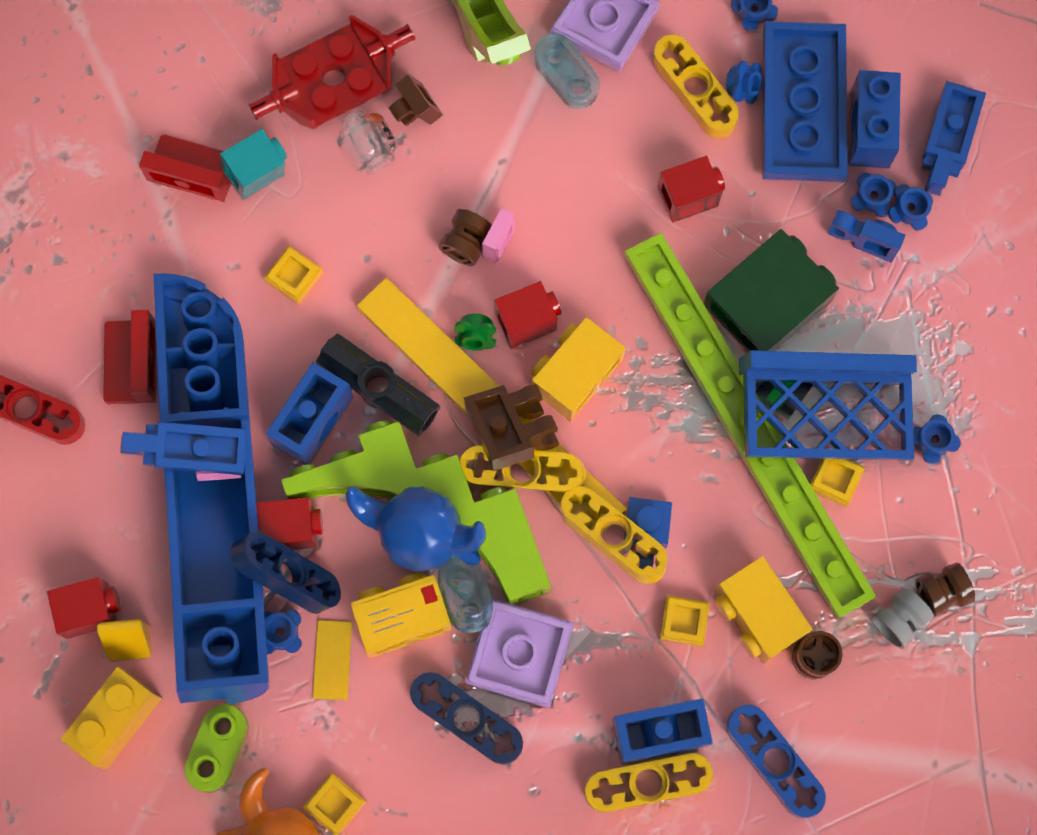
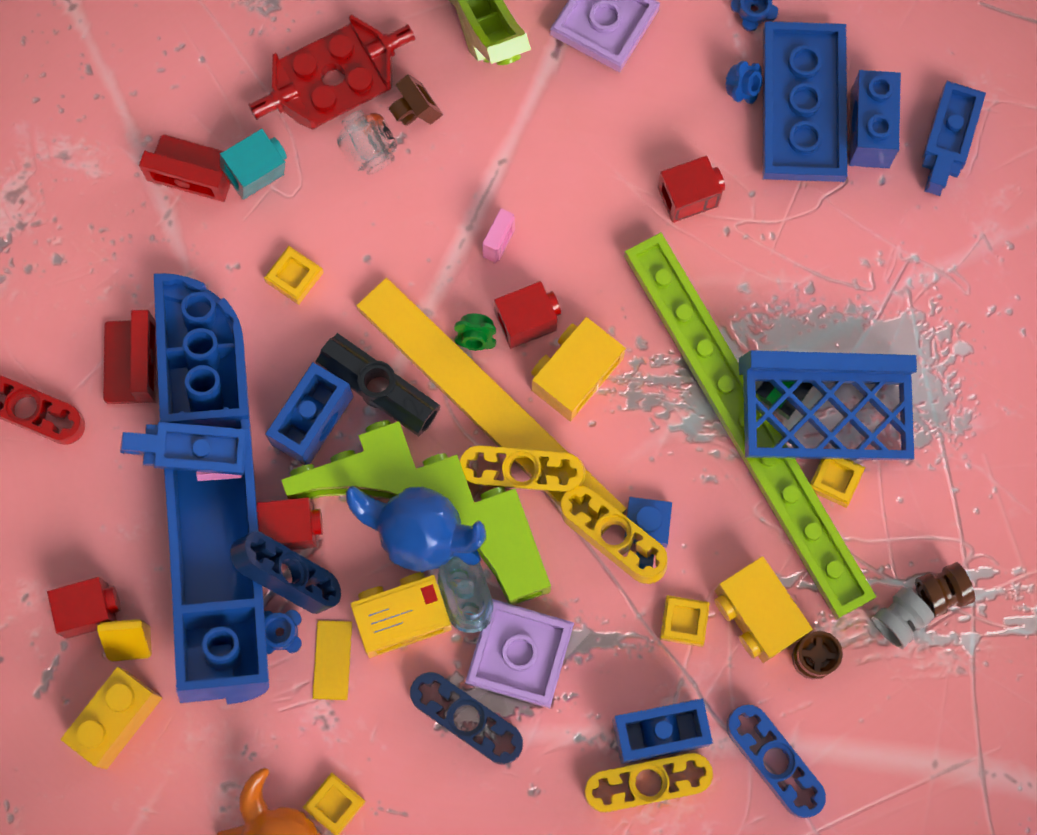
lime plate [185,704,248,792] -> none
reddish brown wheel [438,209,492,266] -> none
reddish brown plate [464,384,559,471] -> none
clear light blue plate [534,34,600,109] -> none
yellow beam [653,34,739,138] -> none
dark green brick [703,229,839,352] -> none
blue plate [828,210,906,263] -> none
blue plate [851,173,897,218] -> none
blue plate [888,184,933,231] -> none
blue plate [913,414,961,464] -> none

